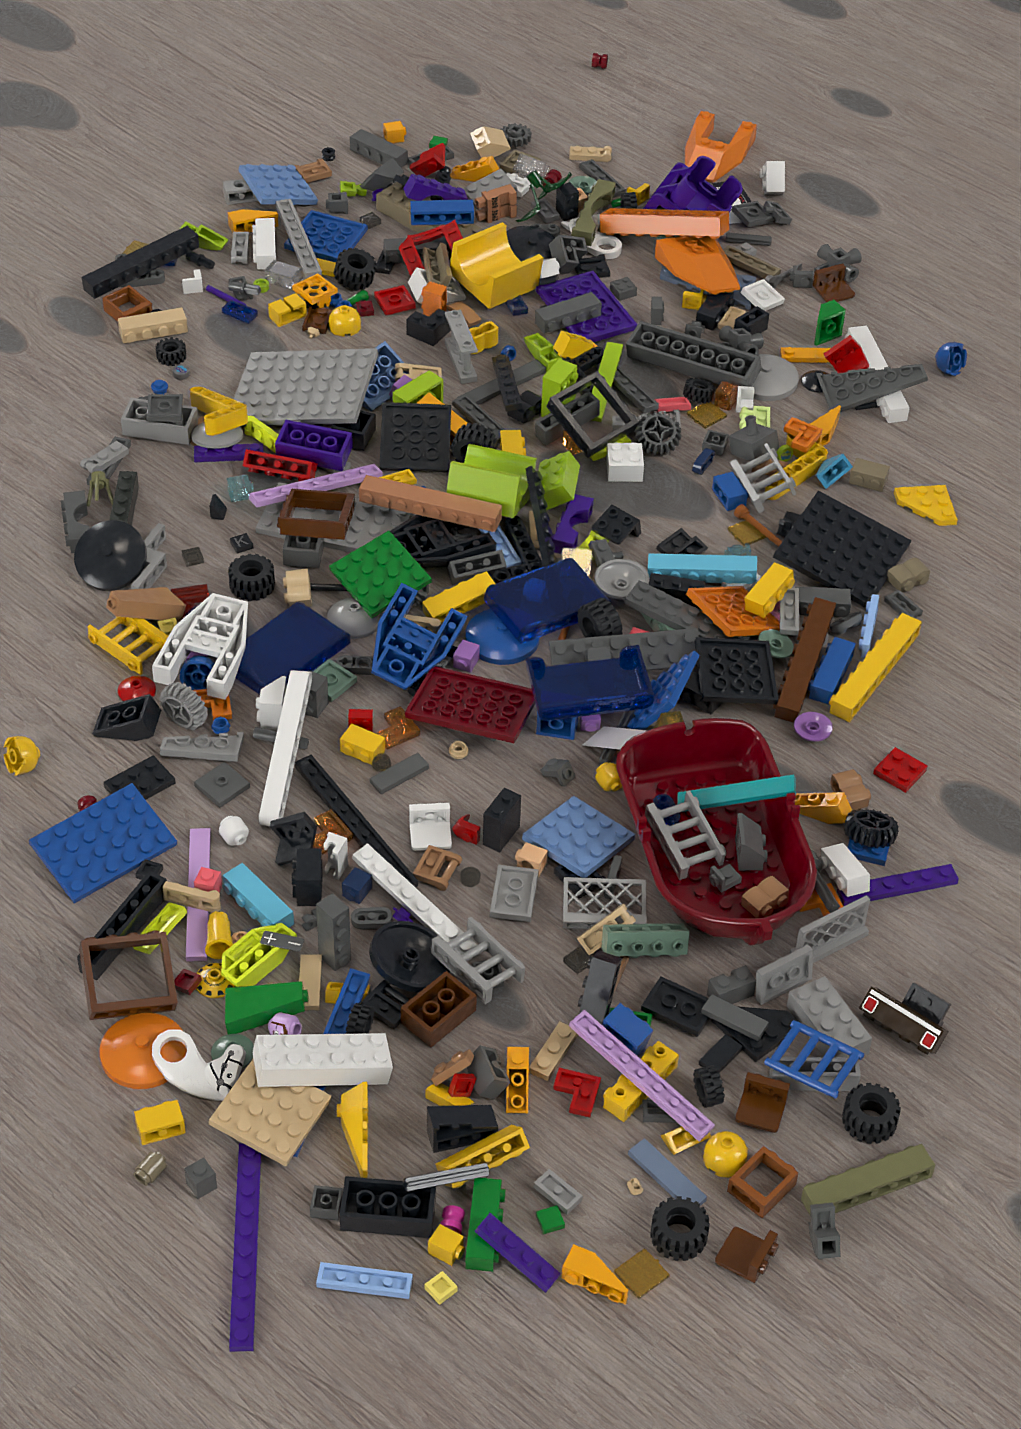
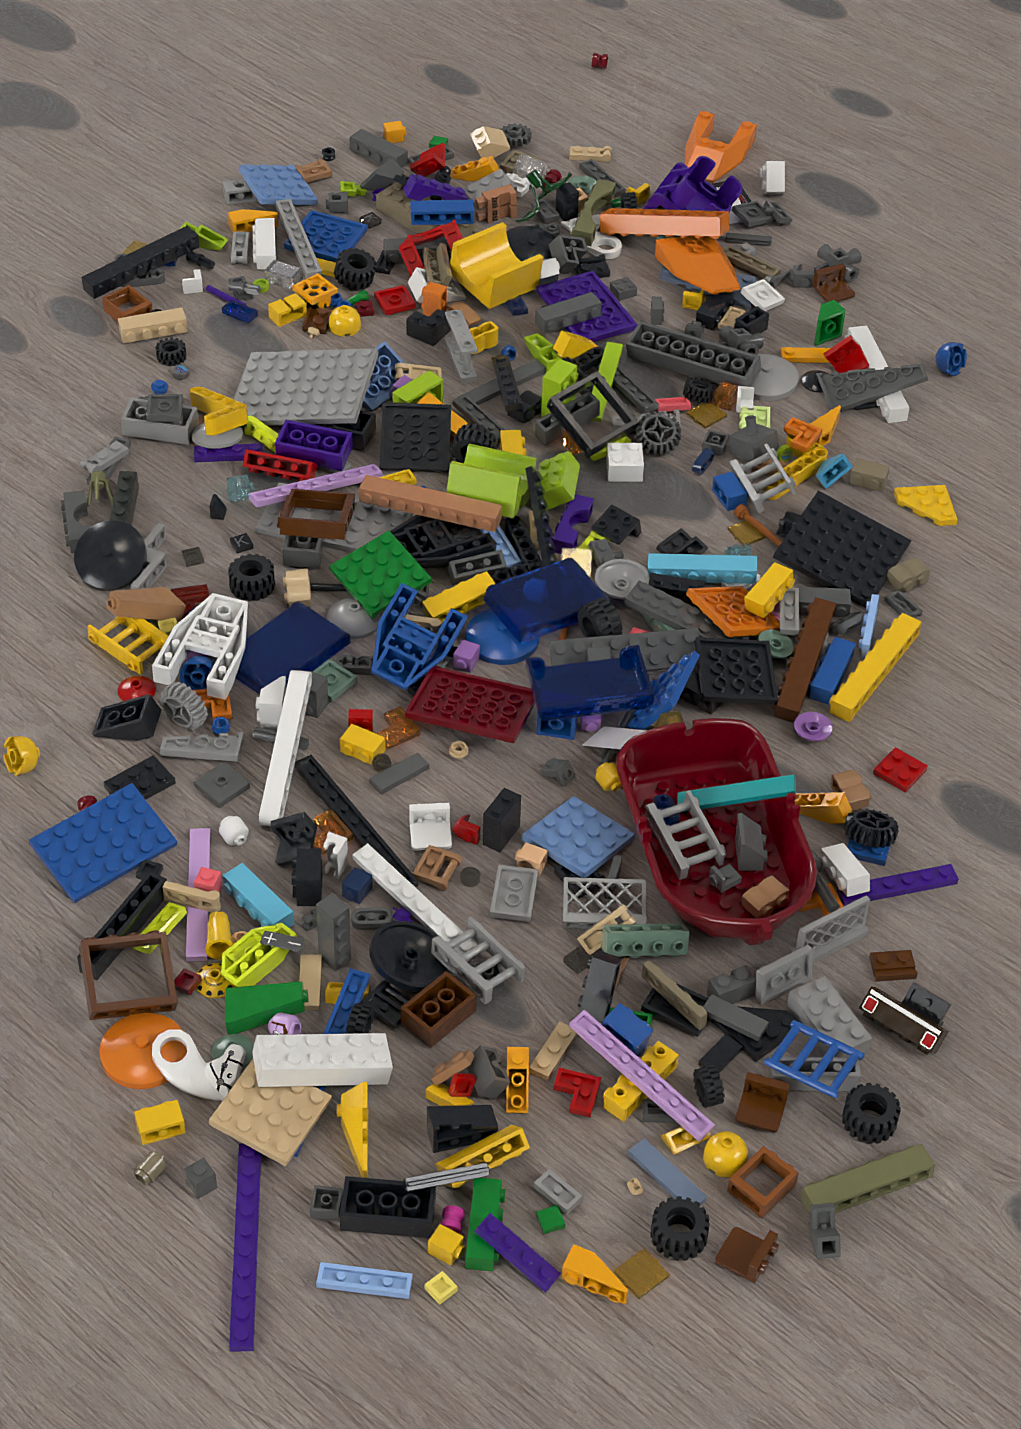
none -> dark tan plate [642,960,707,1030]
none -> reddish brown plate [869,950,918,982]

